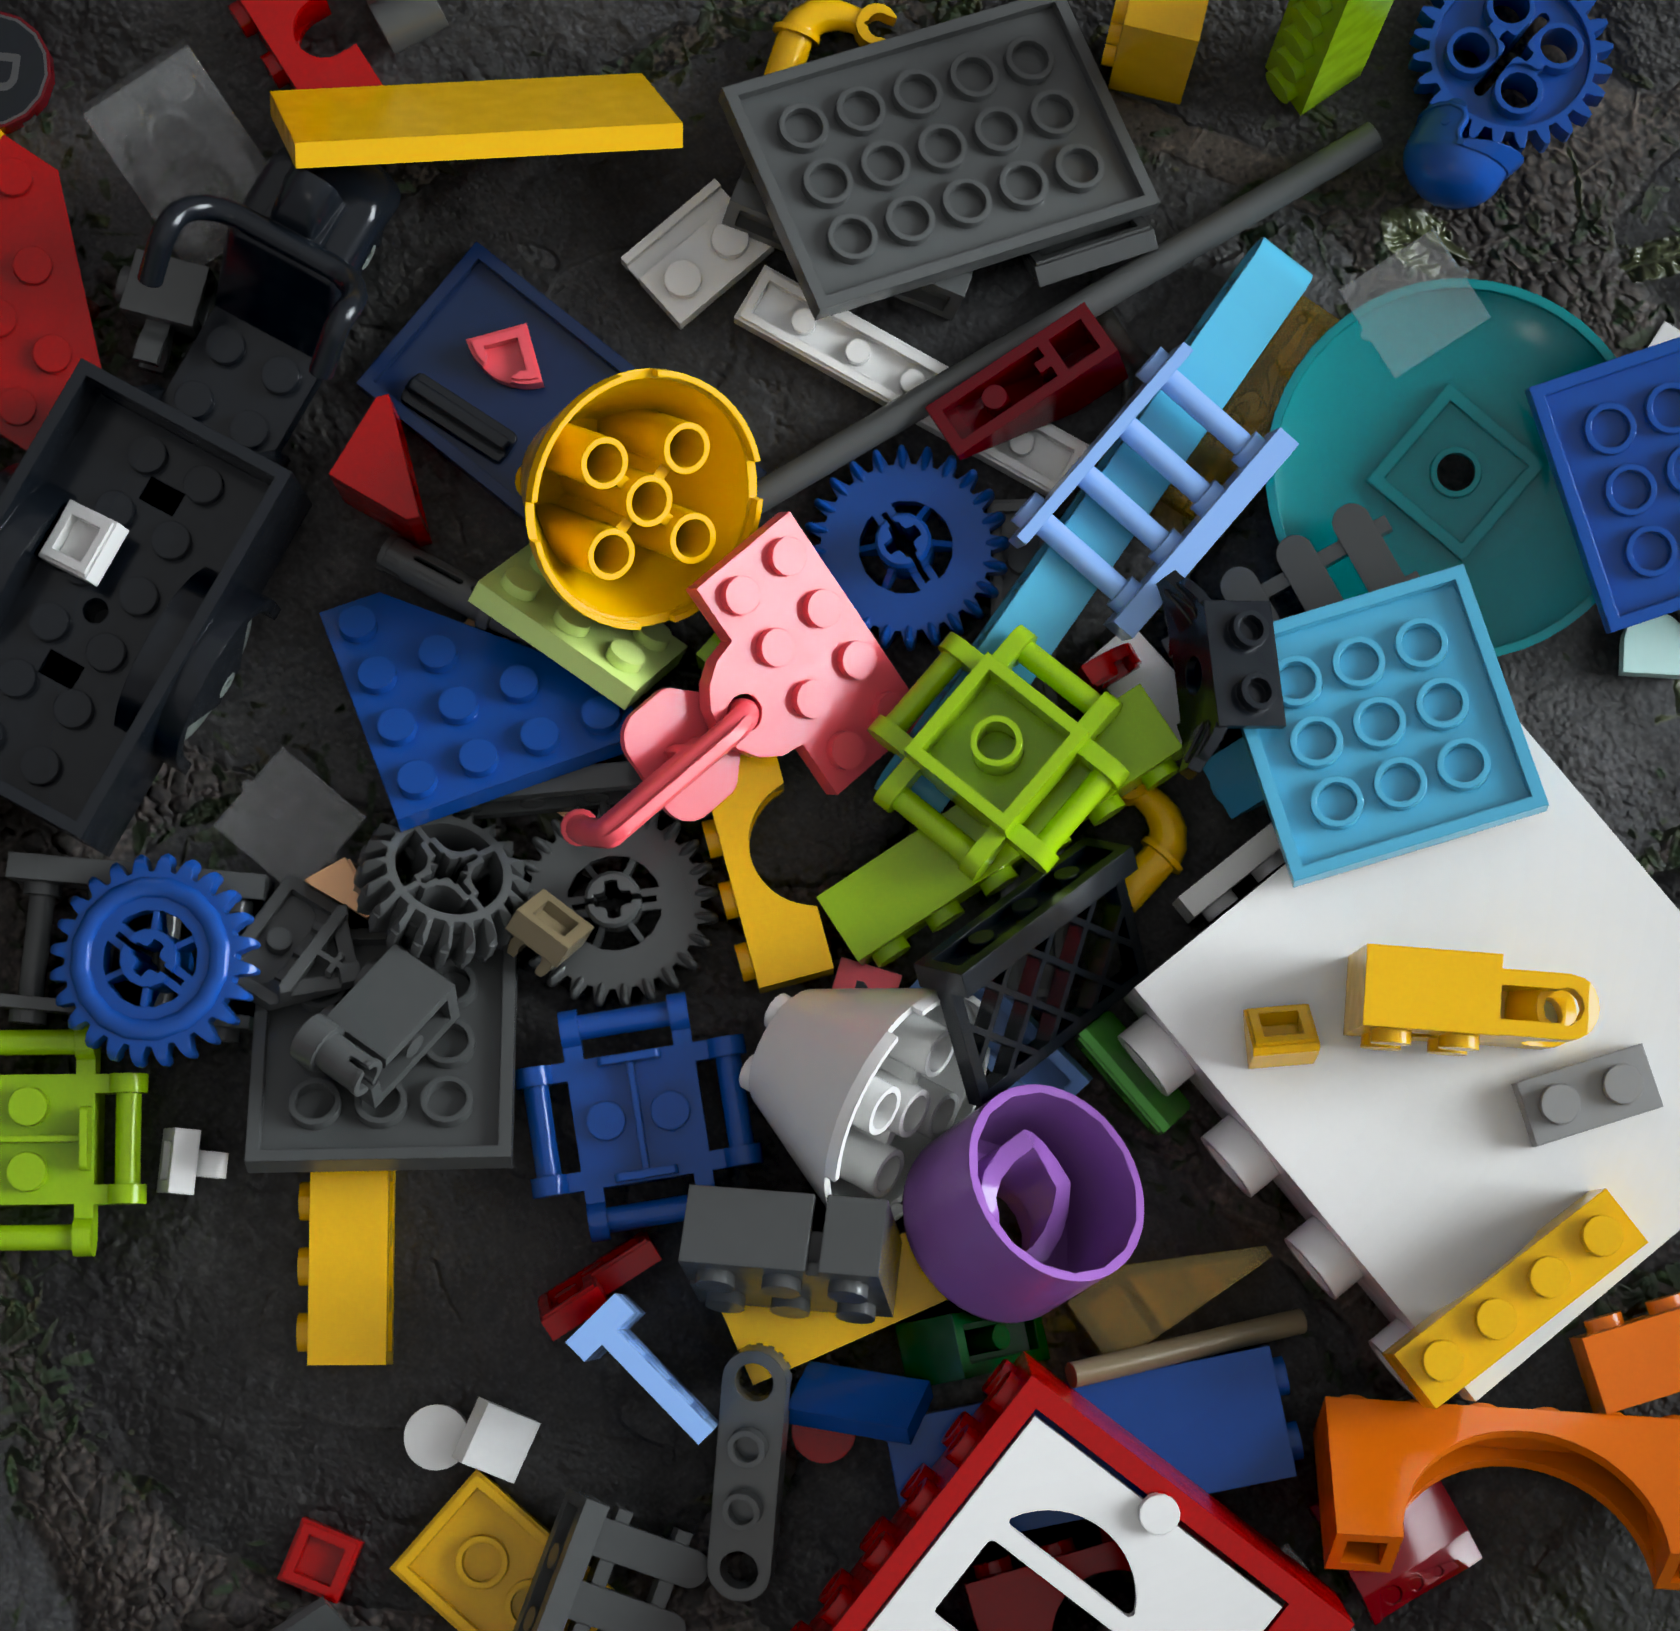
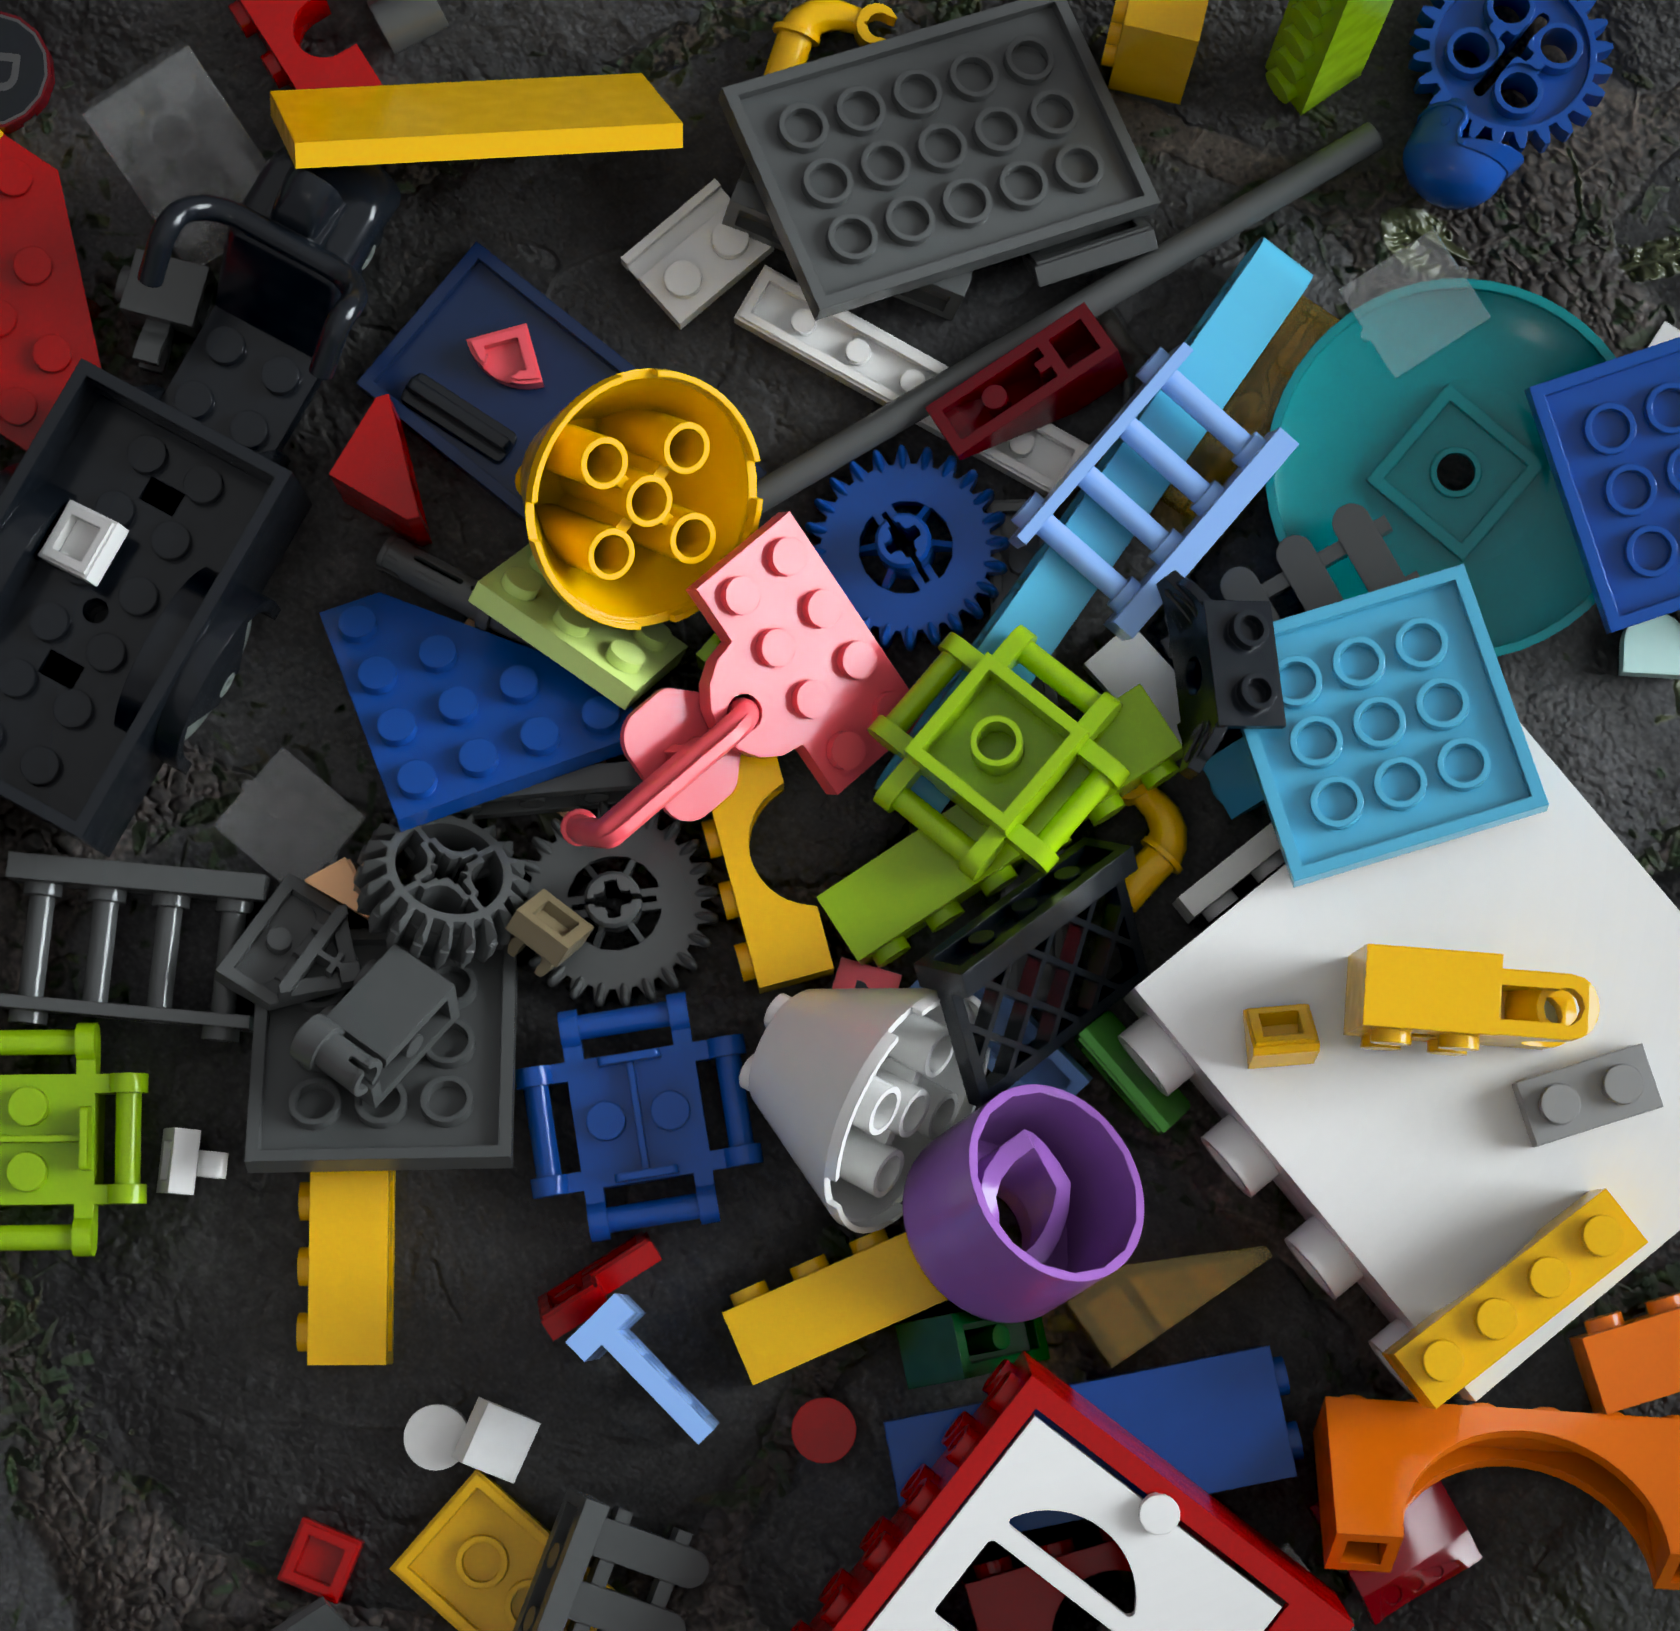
blue gear [49,854,261,1068] -> none
dark grey piece [678,1184,902,1324] -> none
dark grey plate [707,1343,792,1602] -> none
blue tile [788,1361,933,1445] -> none
dark tan bar [1065,1308,1307,1388] -> none
red tile [1077,643,1142,693] -> none

